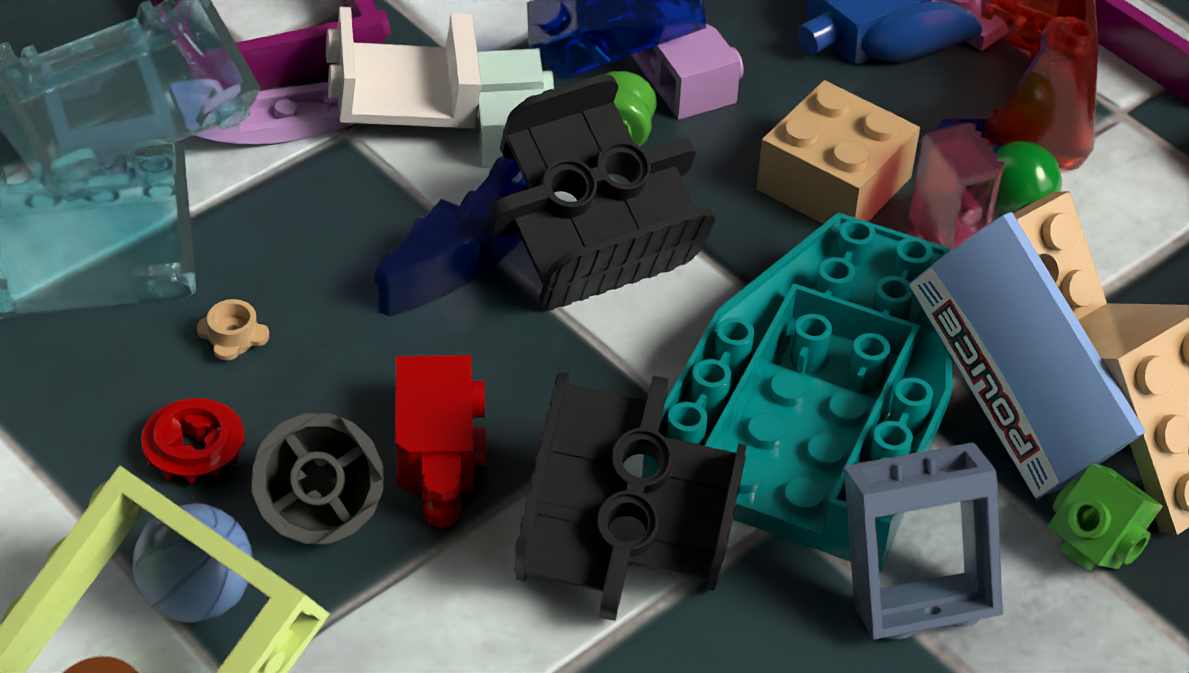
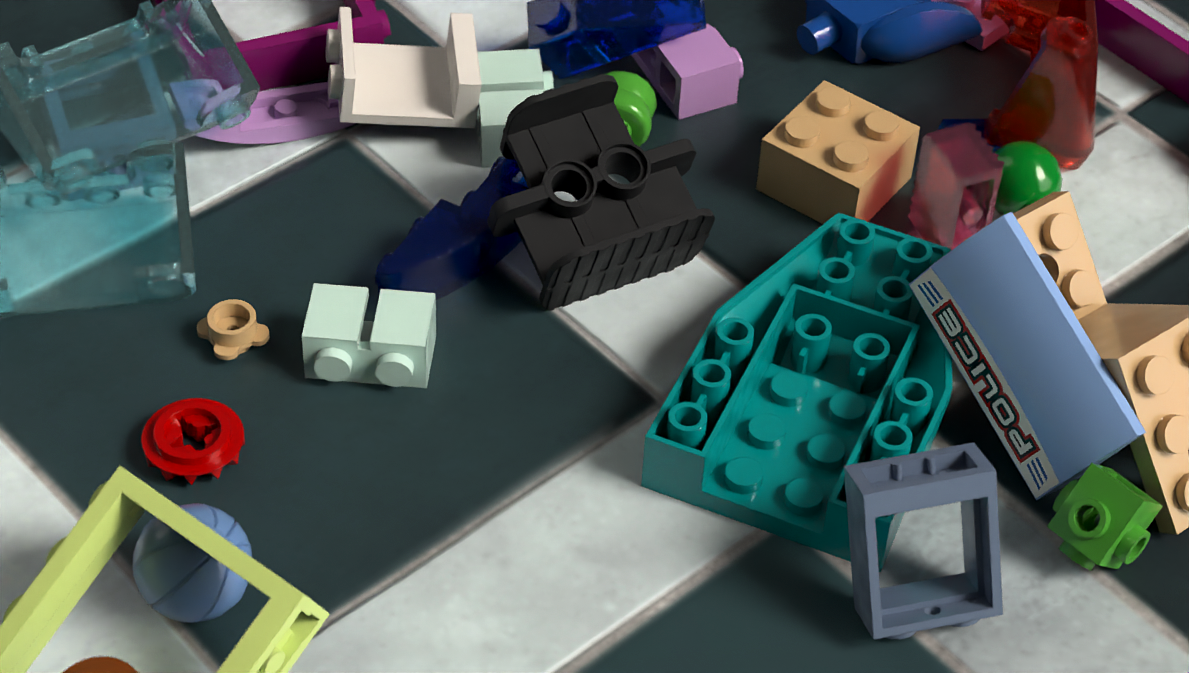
dark grey cylinder [252,413,384,544] -> none
red hinge [395,355,486,530] -> none
black piece [514,372,747,621] -> none
none -> light aqua piece [301,283,436,388]

